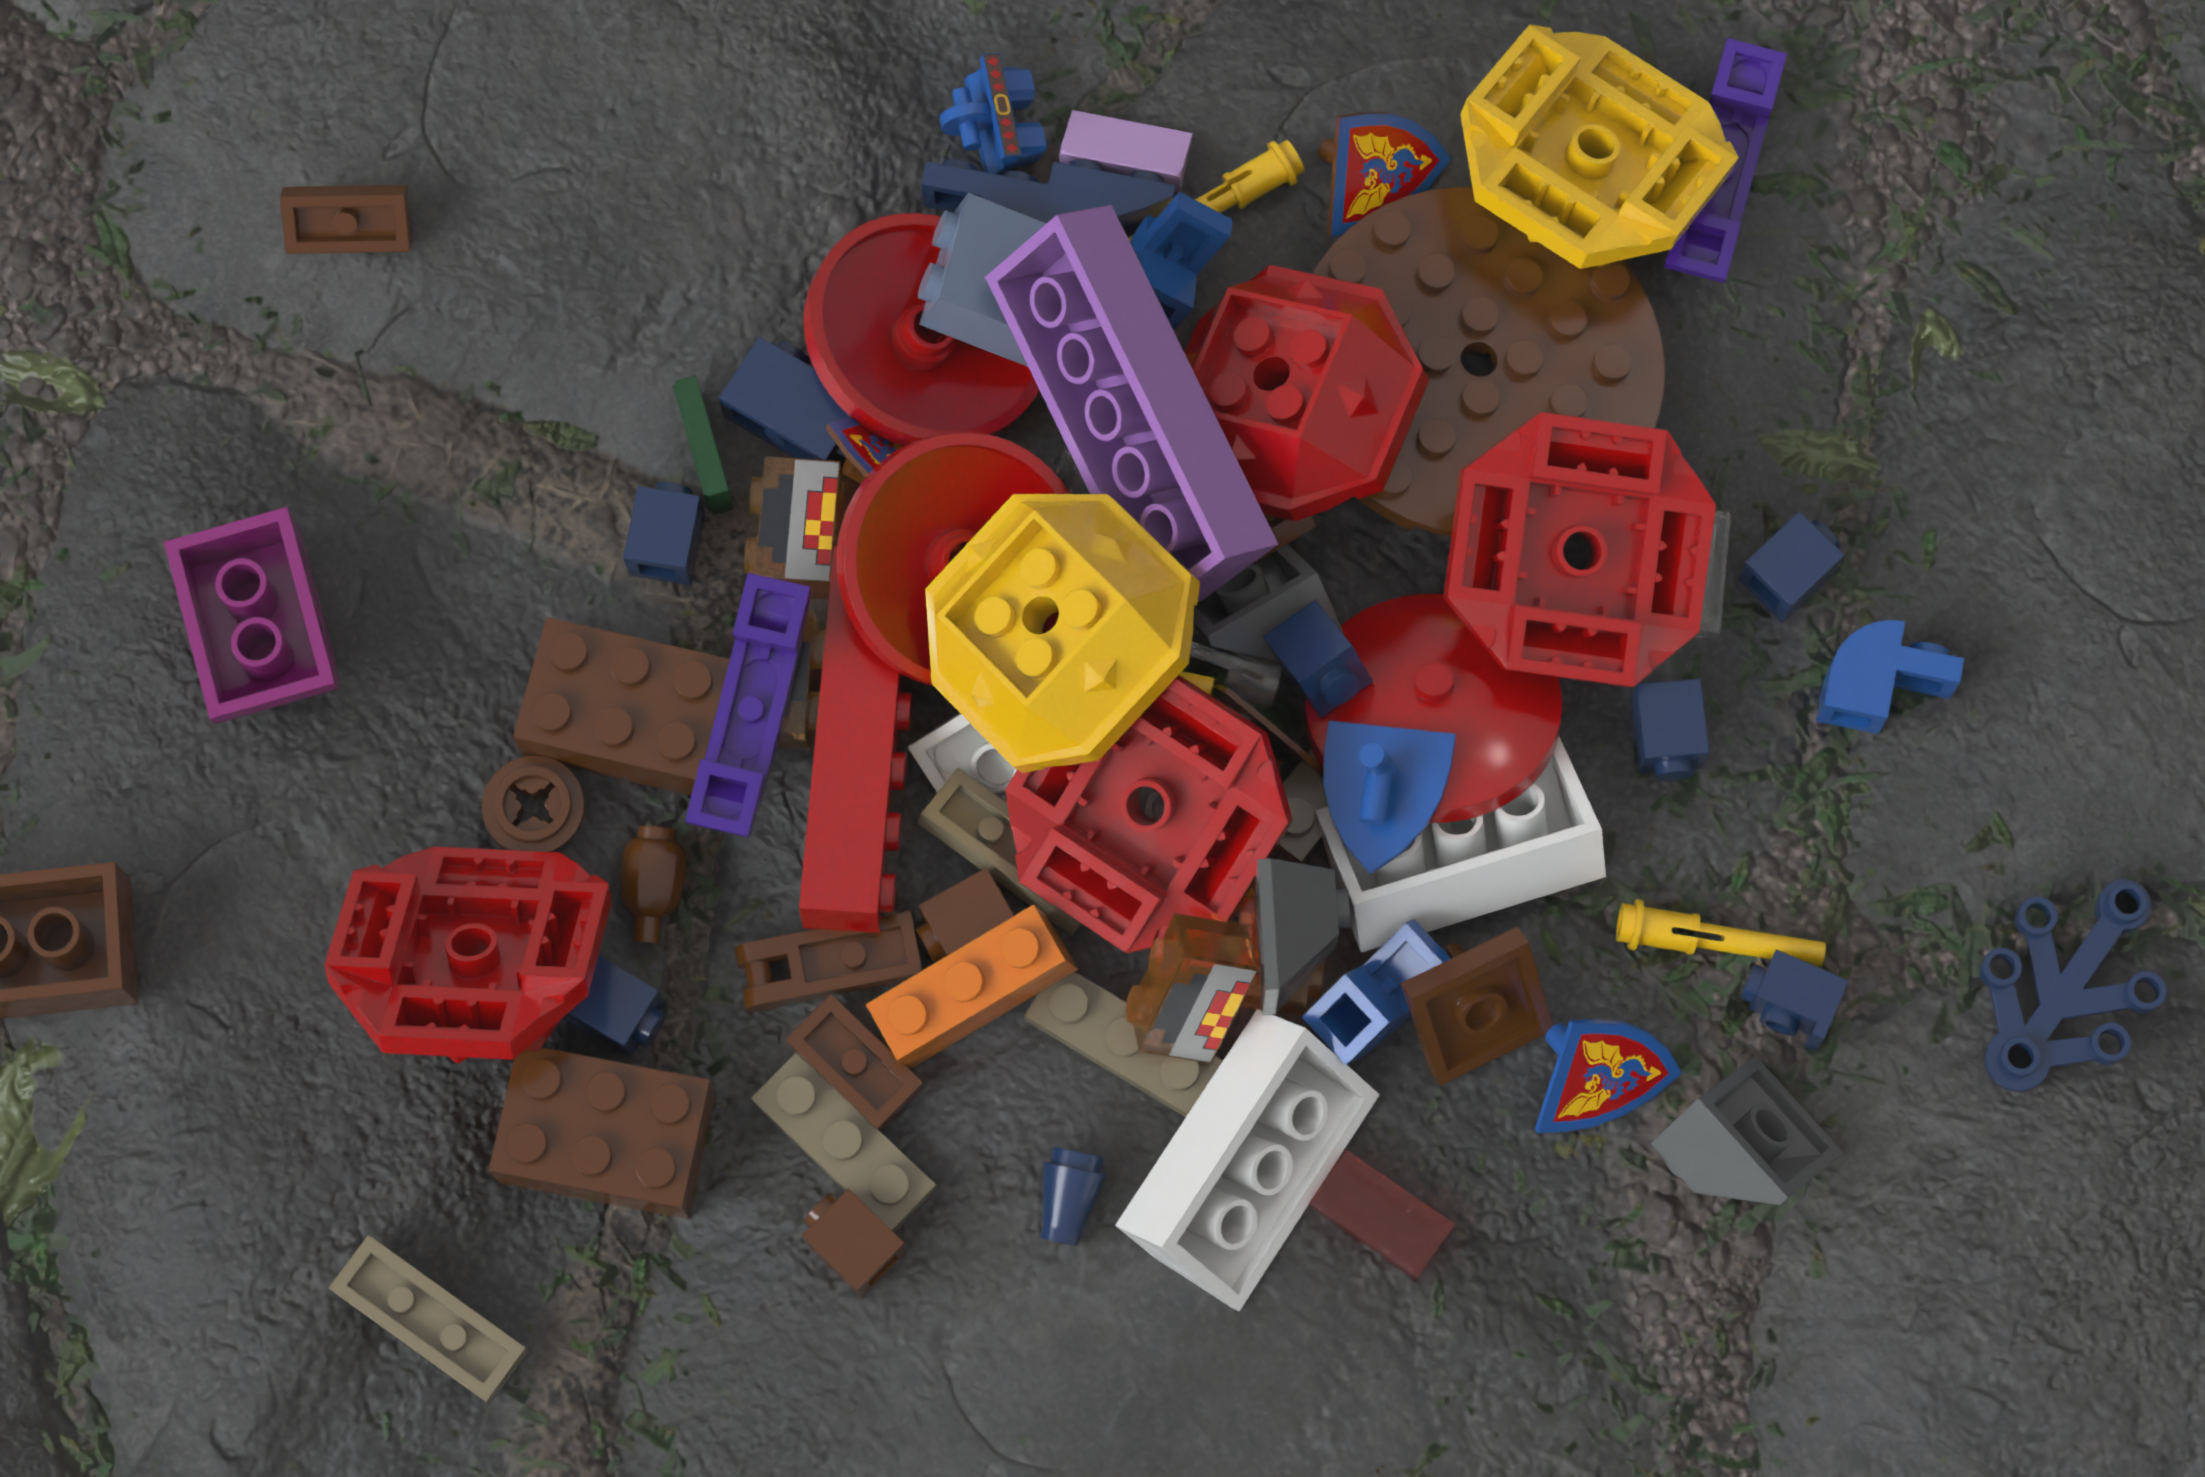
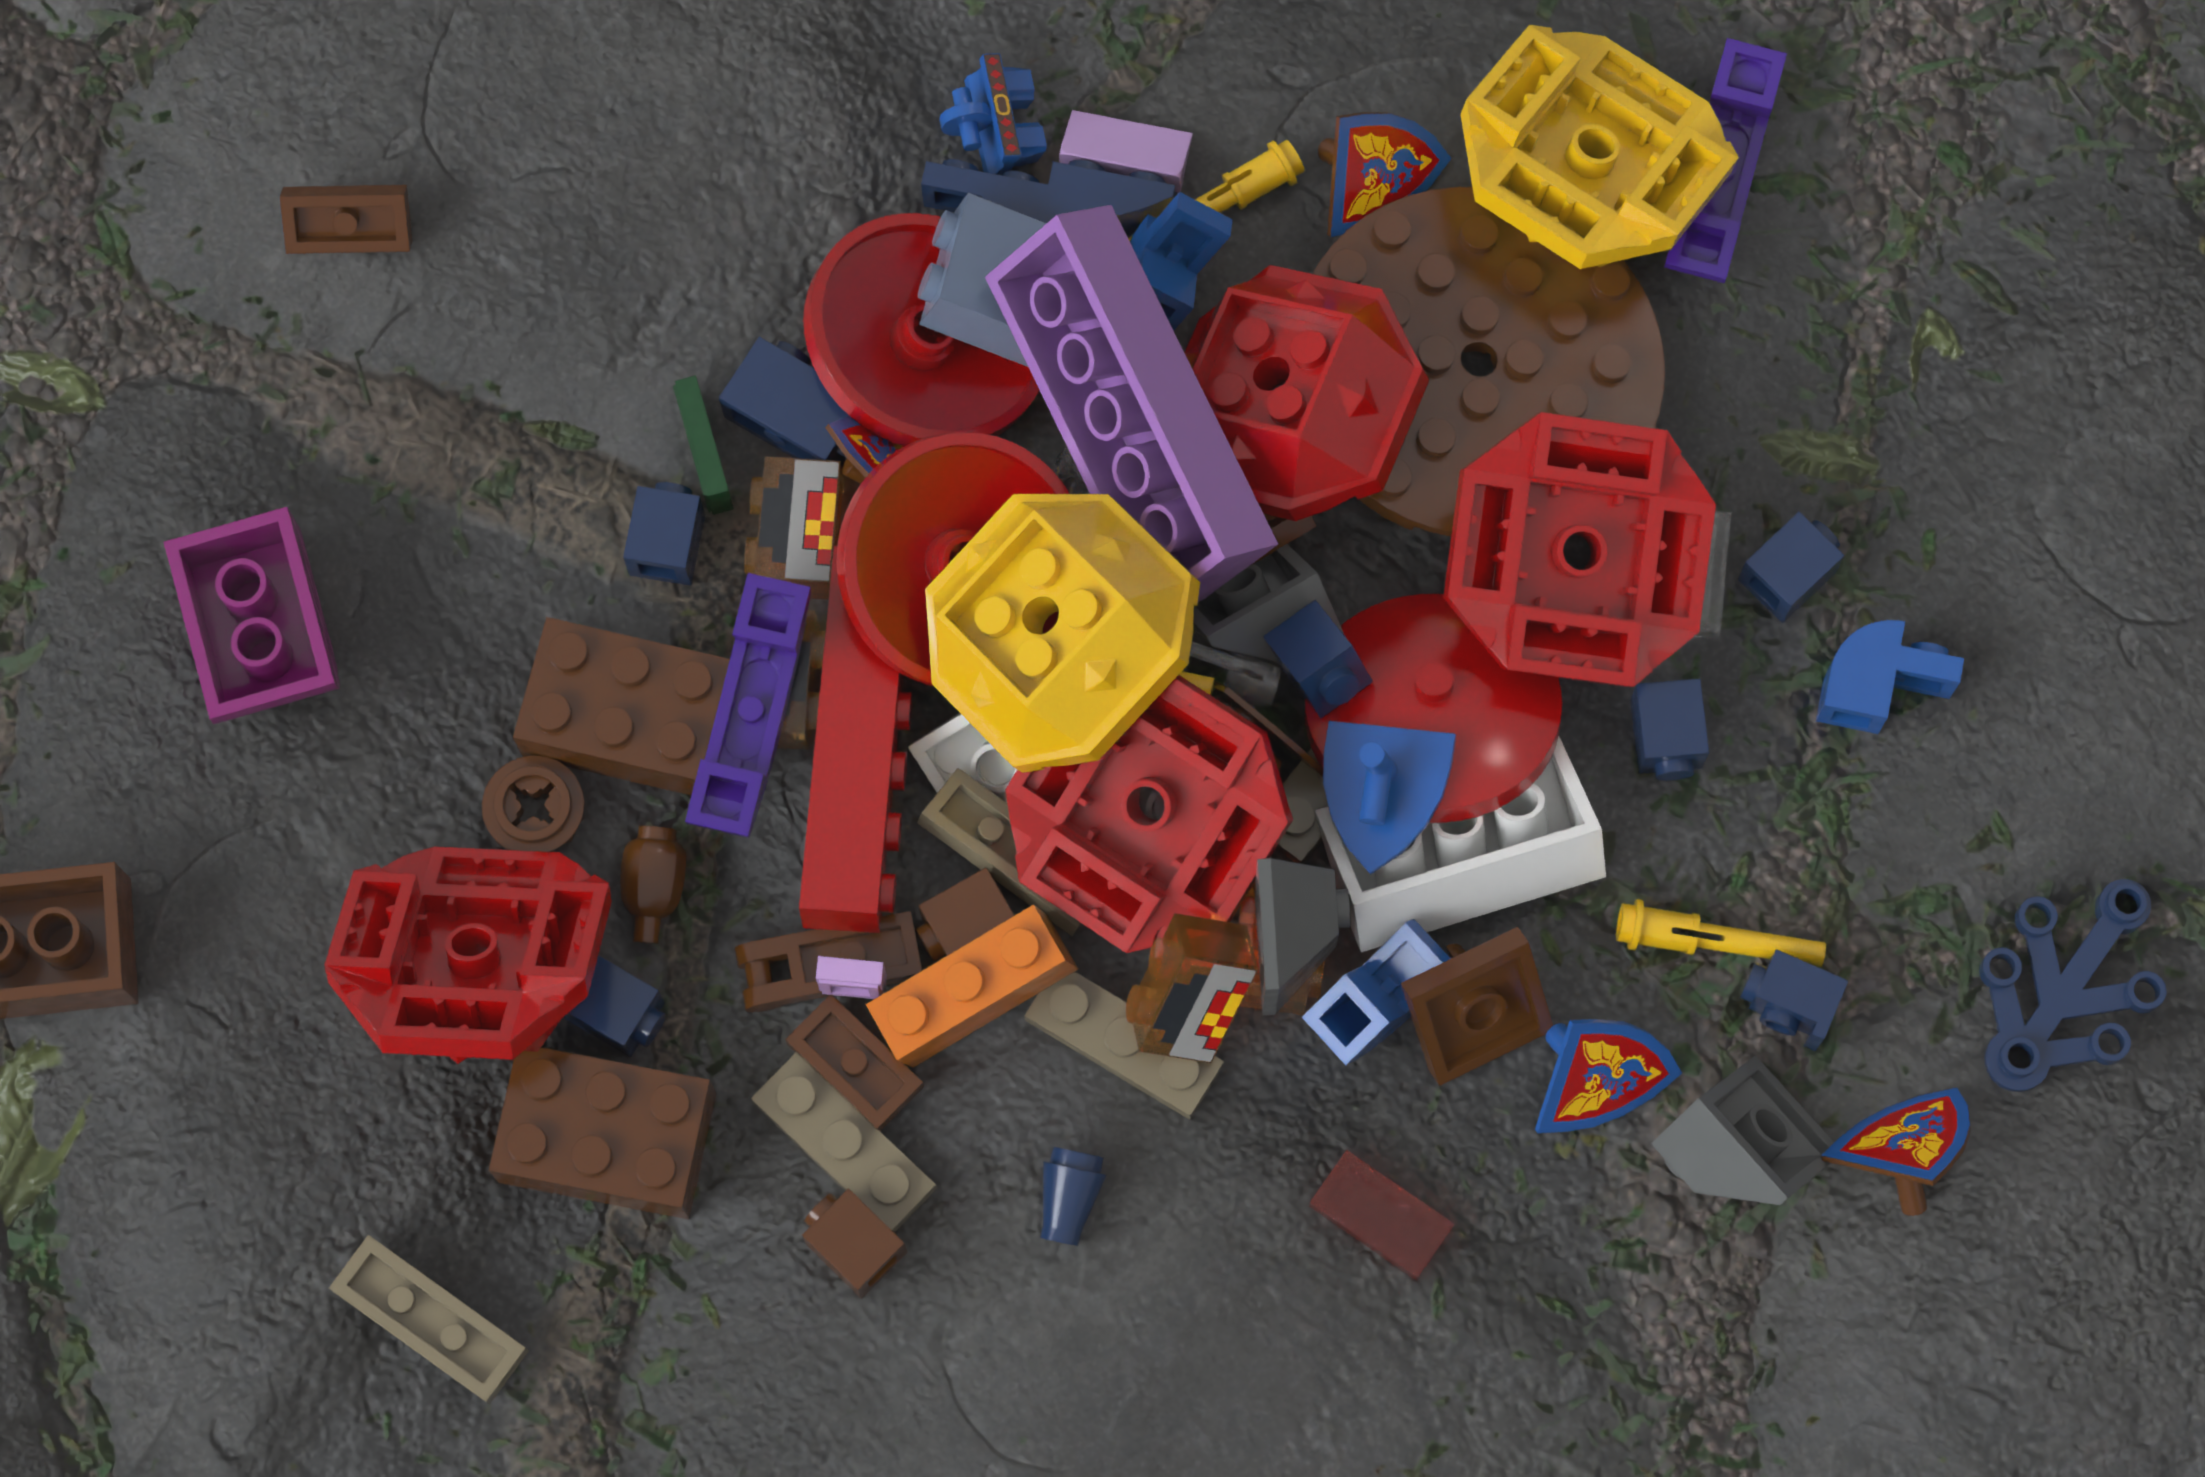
white slope [1115,1009,1380,1311] -> none
none -> lavender tile [816,956,887,999]
none -> shield [1821,1087,1971,1216]

